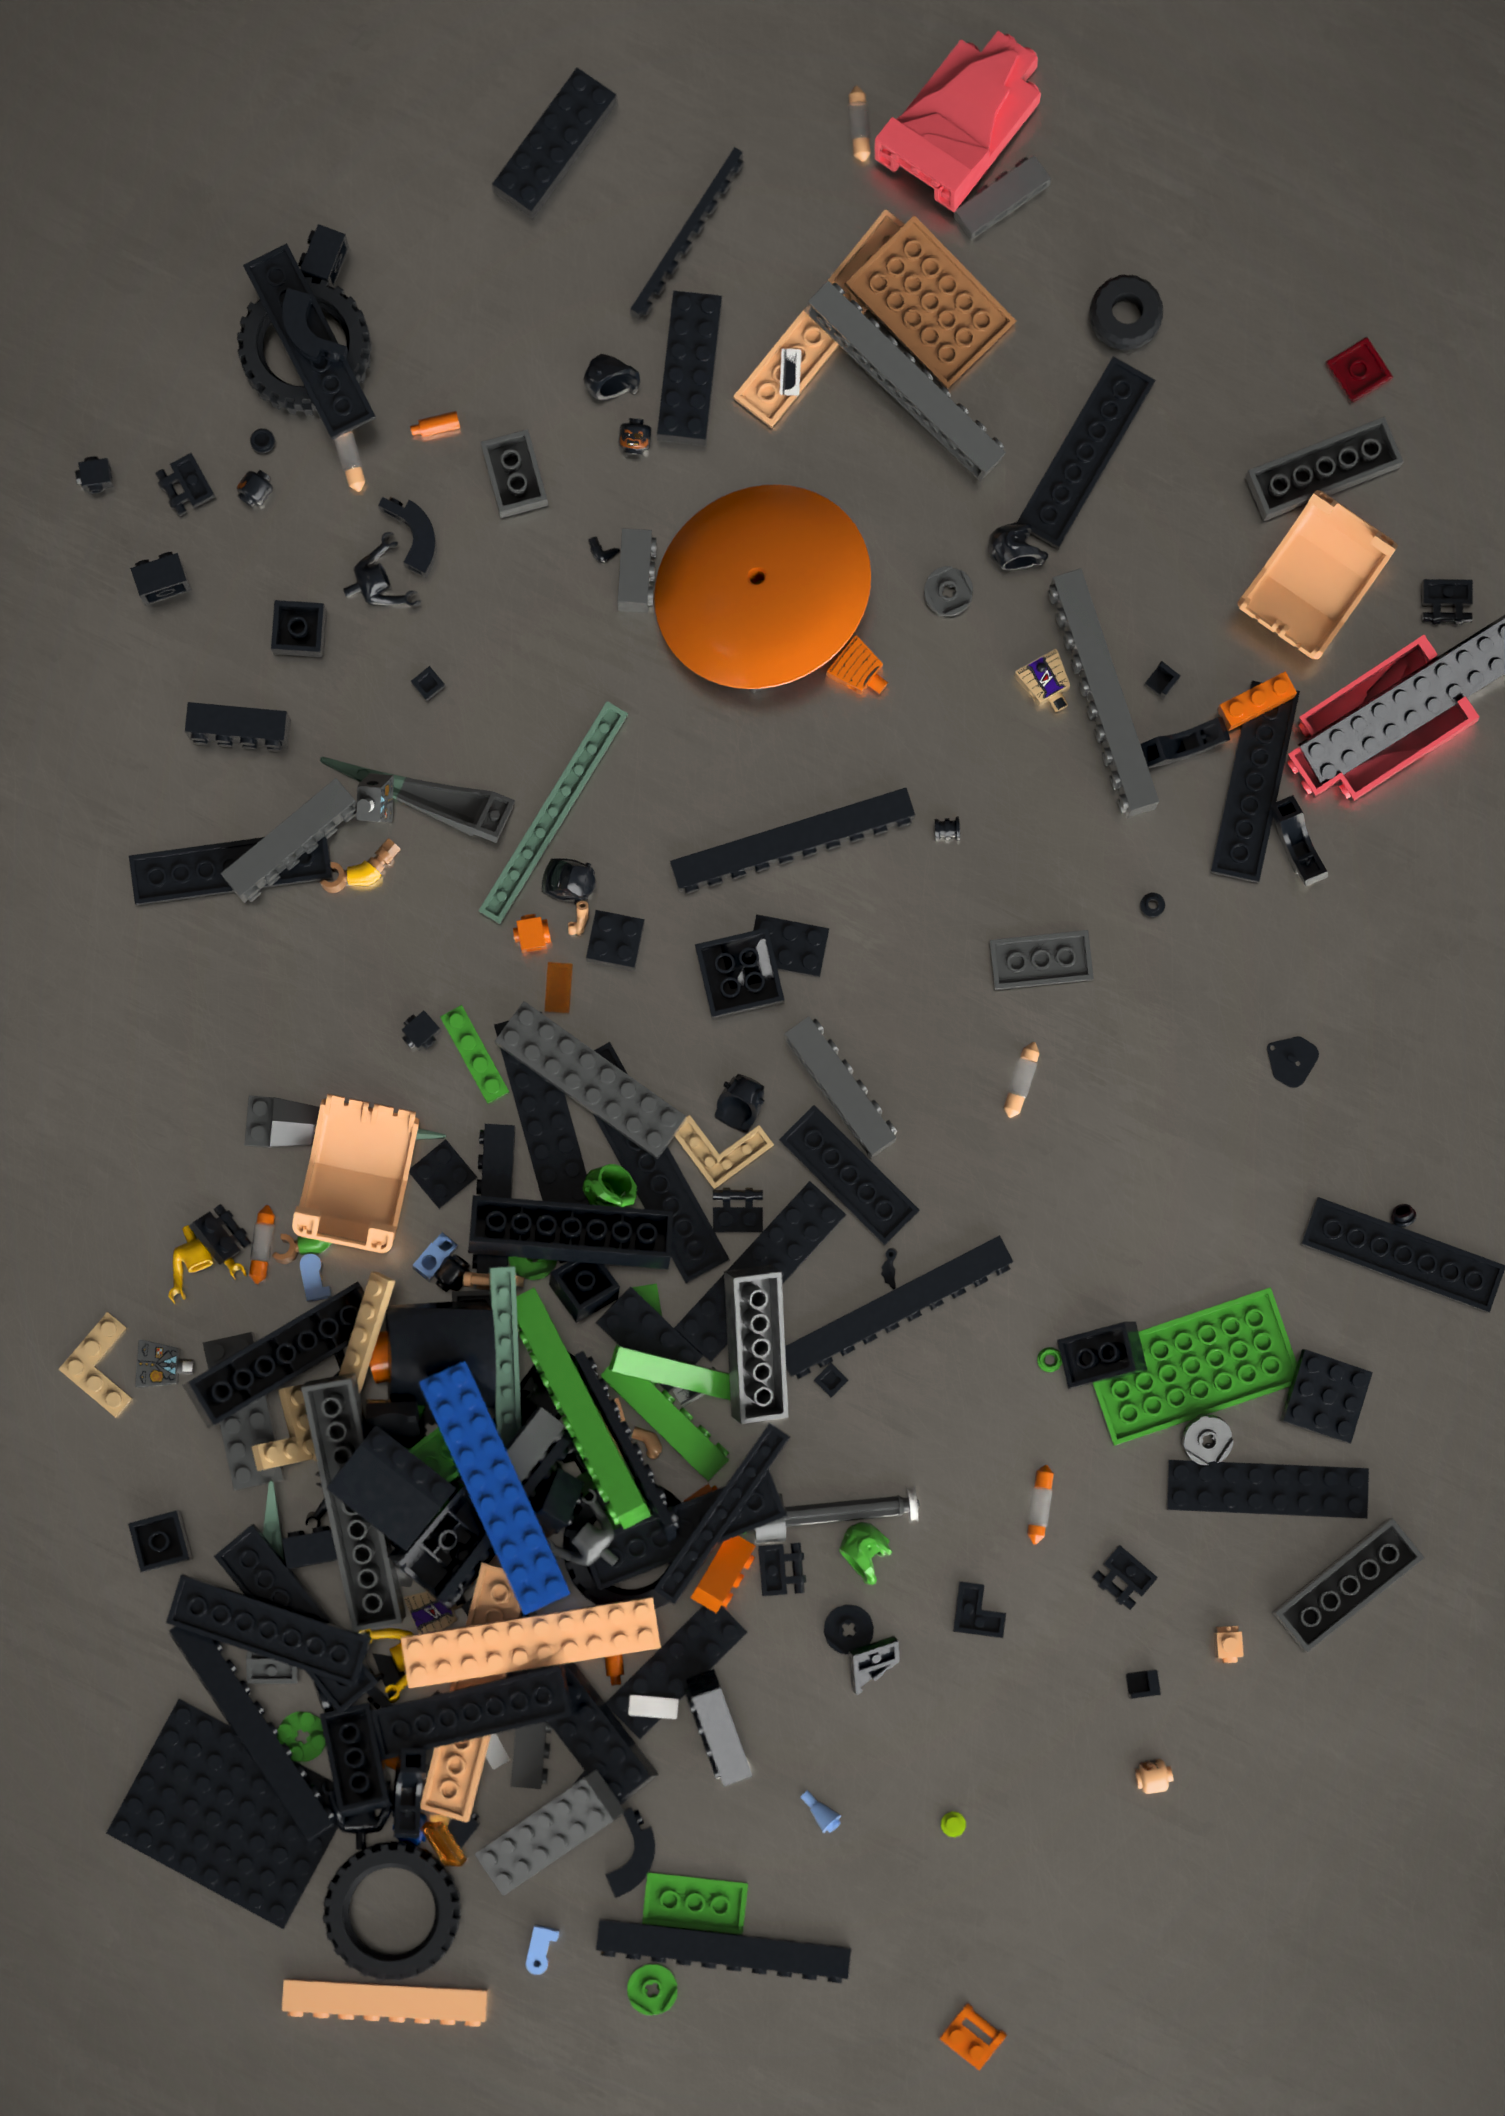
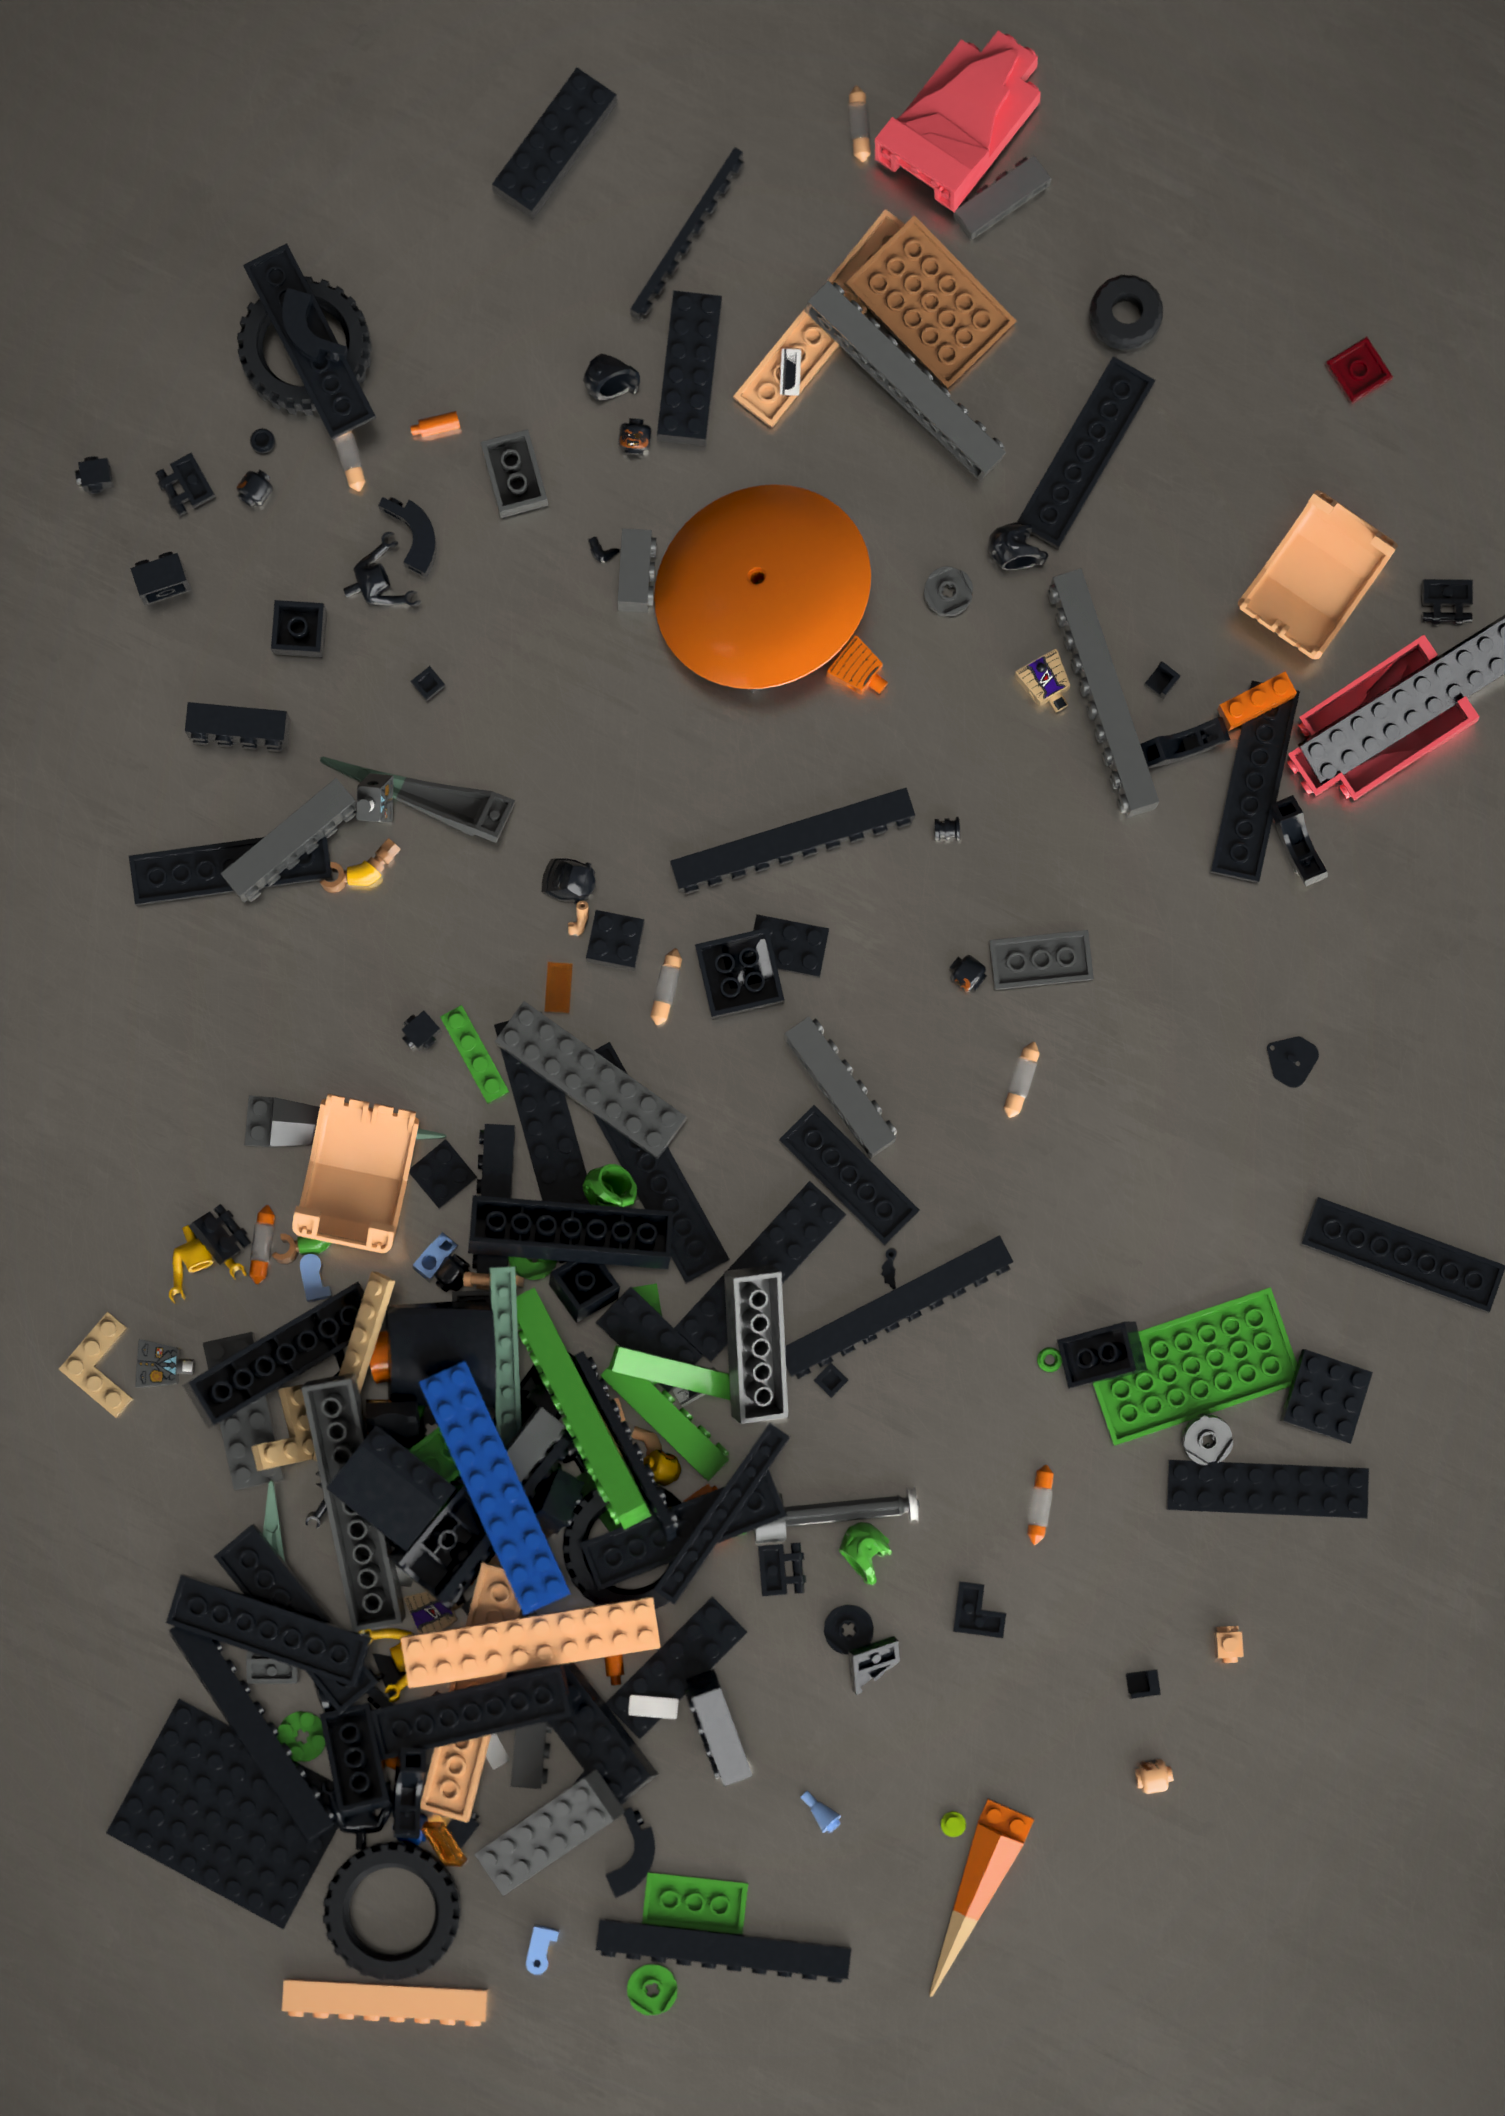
black brick [128,1510,192,1573] -> none
black brick [282,1526,338,1569] -> none
black brick [298,224,349,287] -> none
sand green plate [479,701,628,924] -> none
orange brick [513,914,551,953] -> none
dark grey piece [547,1489,619,1566] -> none
tan plate [674,1115,774,1190] -> none
orange brick [691,1536,756,1613] -> none
black plate [713,1187,763,1233] -> none
black helmet [714,1074,765,1133] -> none
orange plate [939,2003,1007,2071] -> none
black plate [1092,1545,1158,1610] -> none
black plate [1140,892,1165,917] -> none
dark grey brick [1245,417,1403,521] -> none
dark grey brick [1272,1518,1424,1652] -> none
black plate [1391,1204,1417,1227] -> none
none -> yellow head [643,1450,681,1486]
none -> piece [650,948,682,1025]
none -> orange plate [929,1798,1034,1997]
none -> black head [950,955,987,991]

